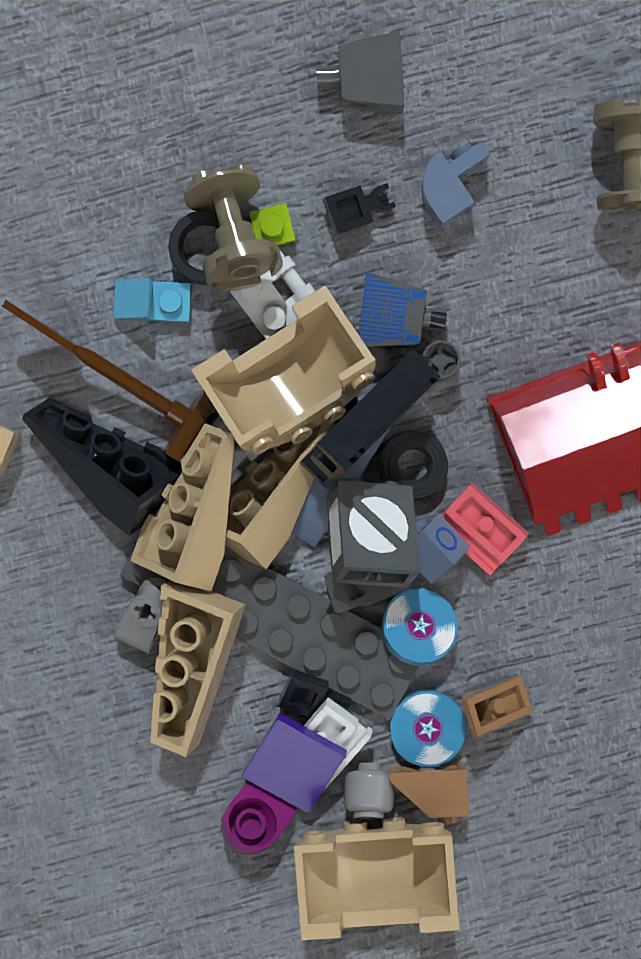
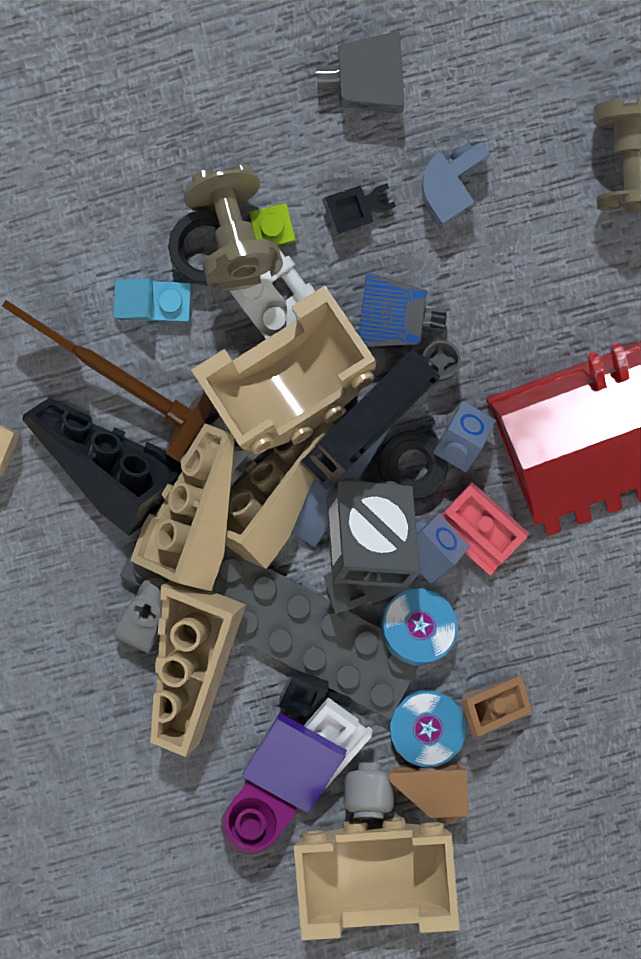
none -> sand blue brick [433,401,496,472]

